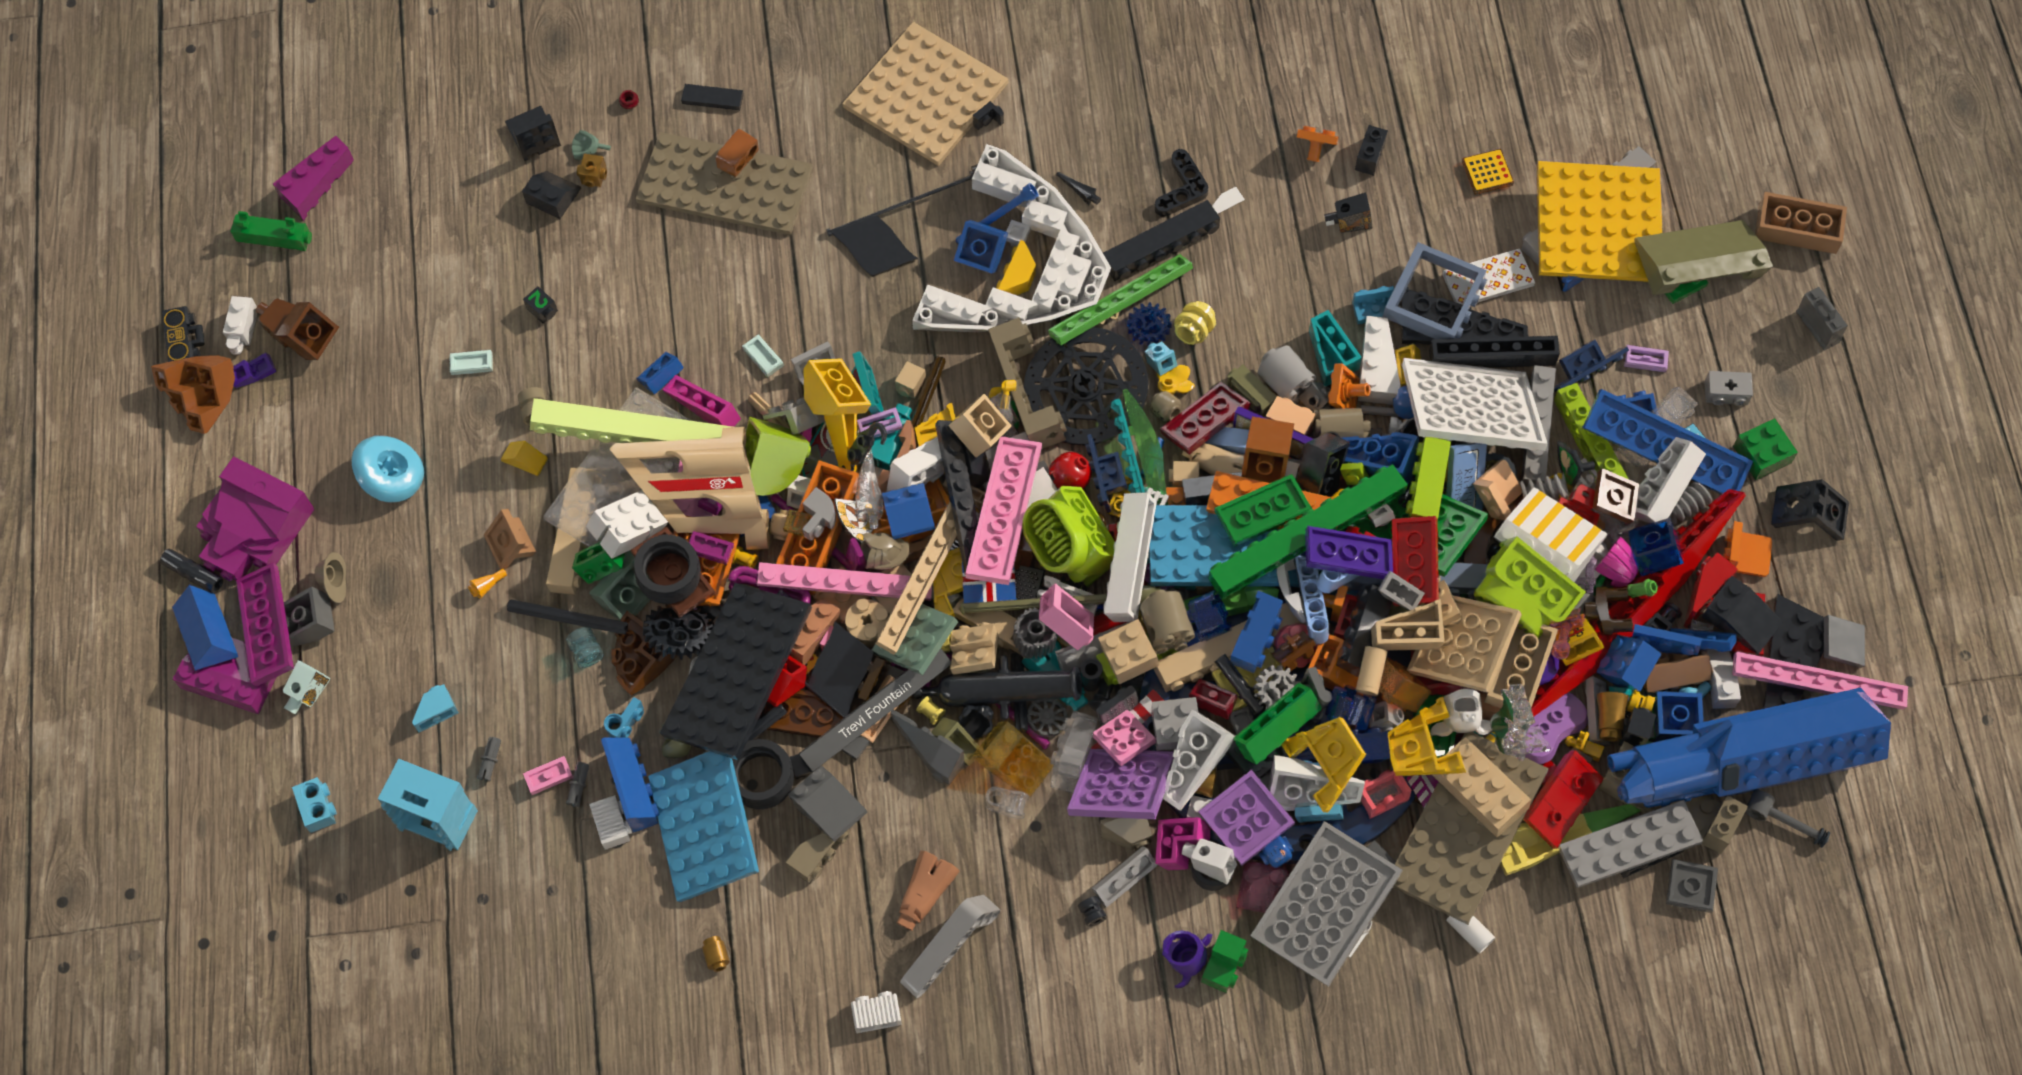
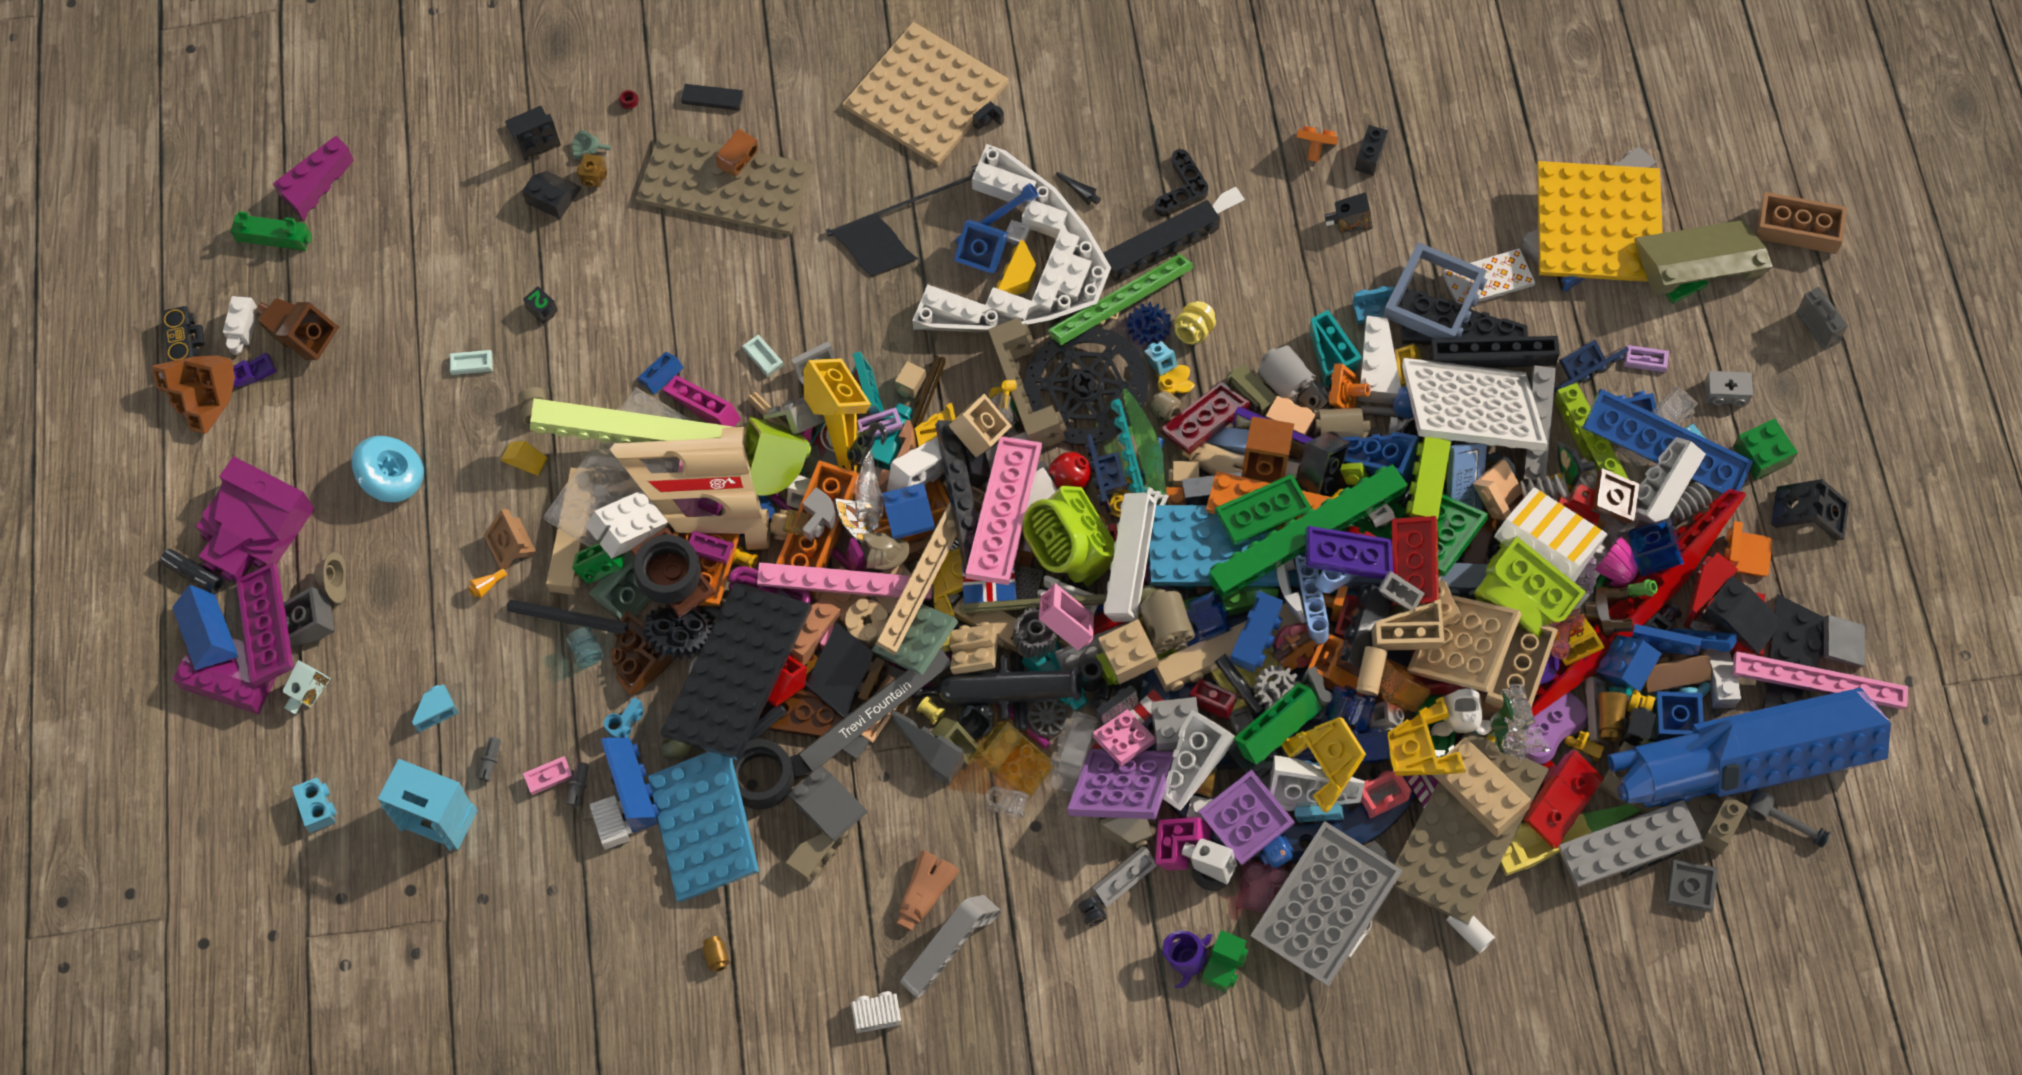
tile [1462,149,1514,195] -> none

